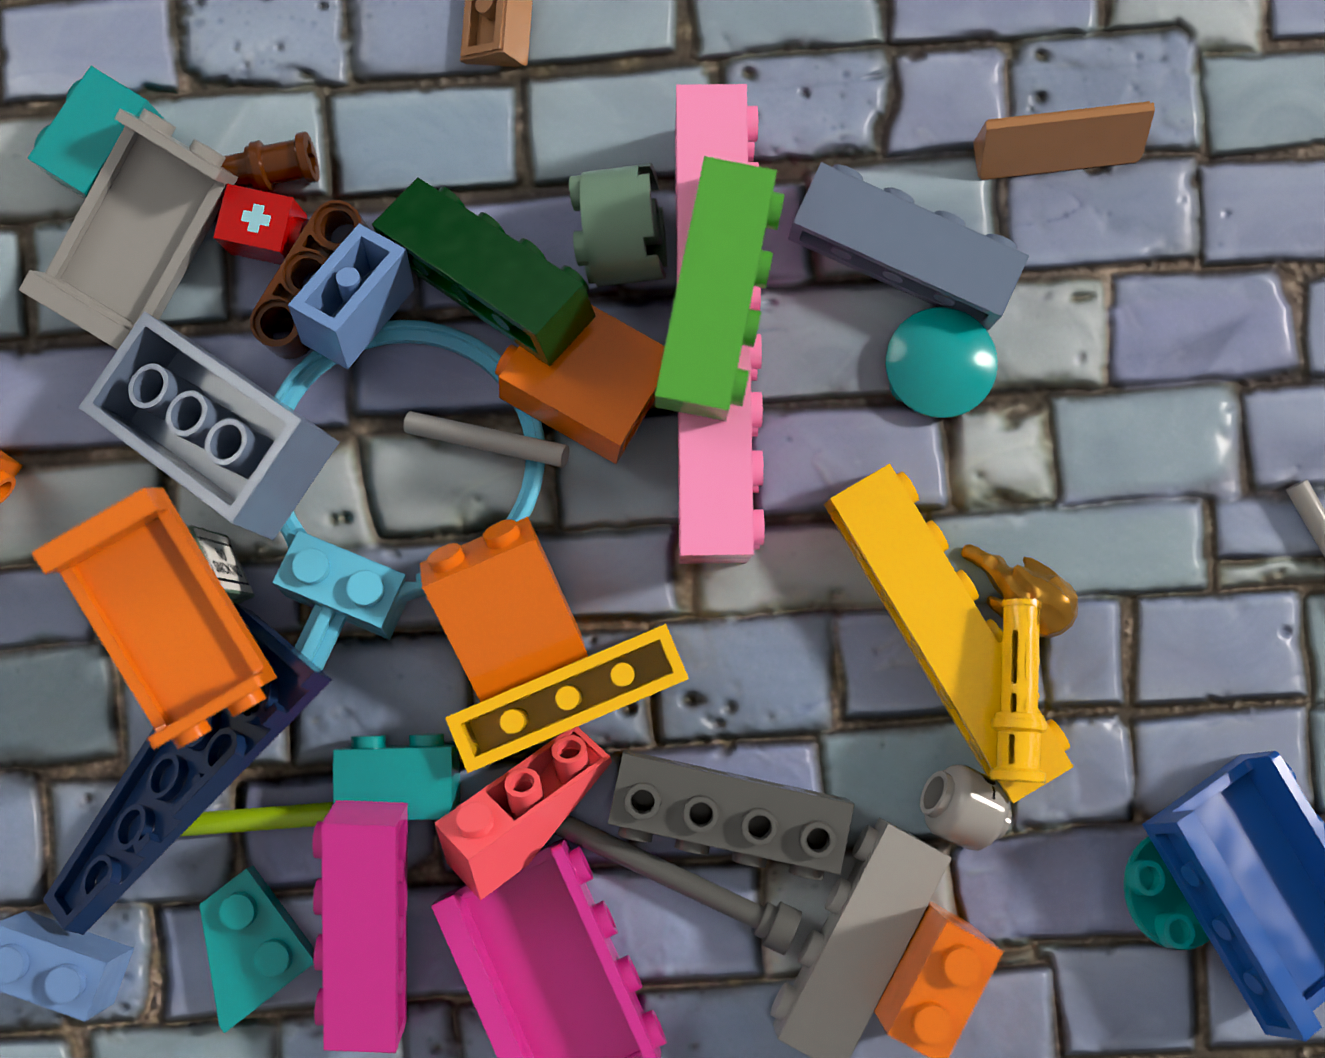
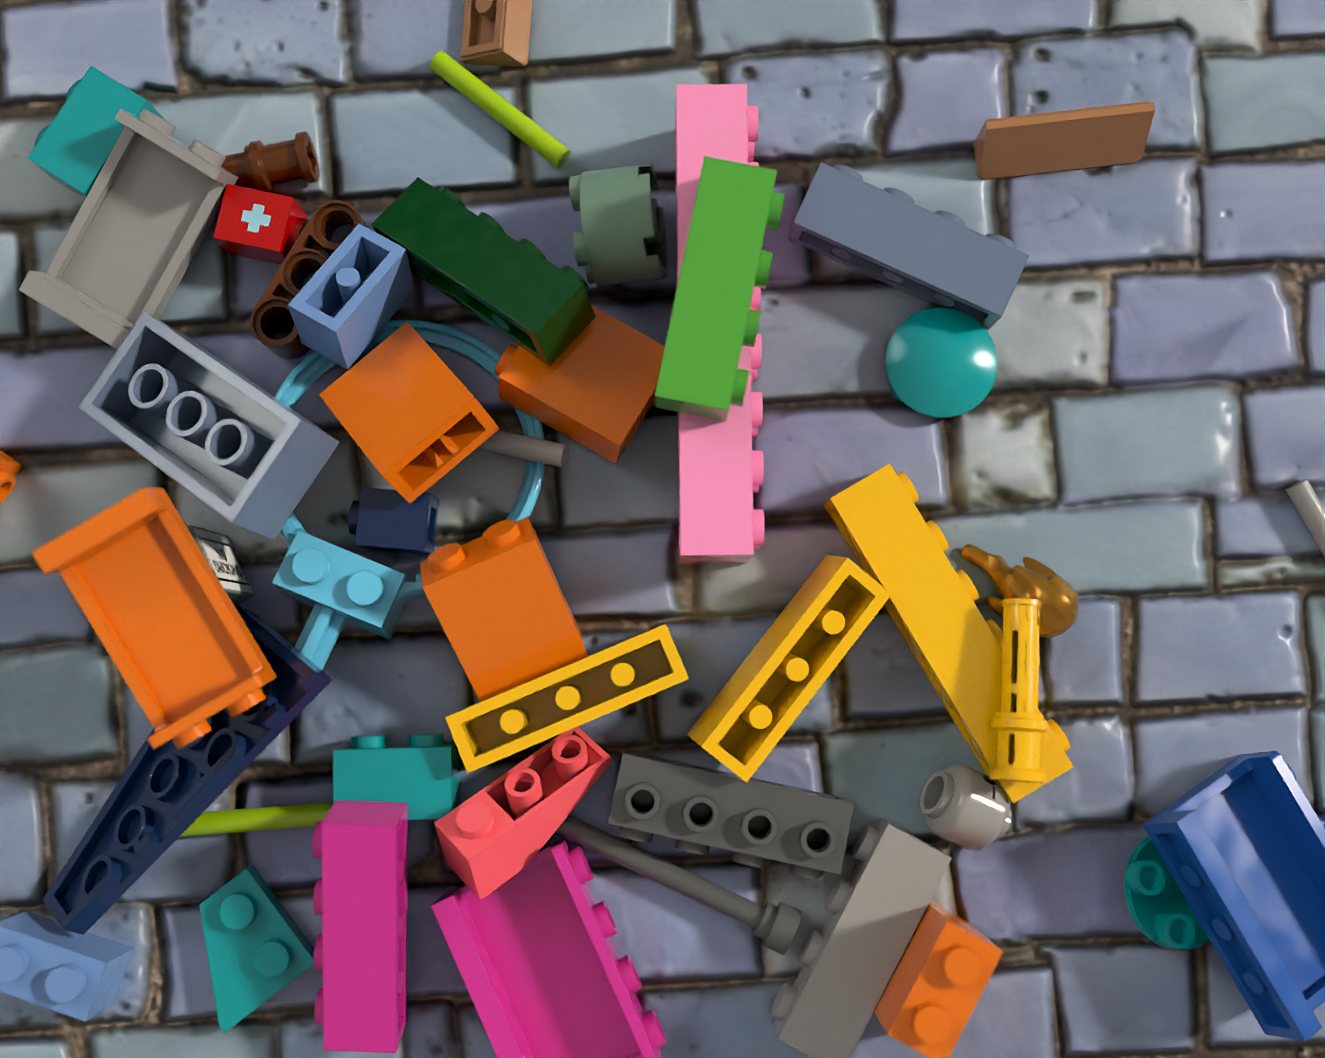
none -> orange brick [319,322,500,504]
none -> dark blue brick [348,487,439,555]
none -> lime bar [429,50,571,168]
none -> yellow brick [687,554,892,783]

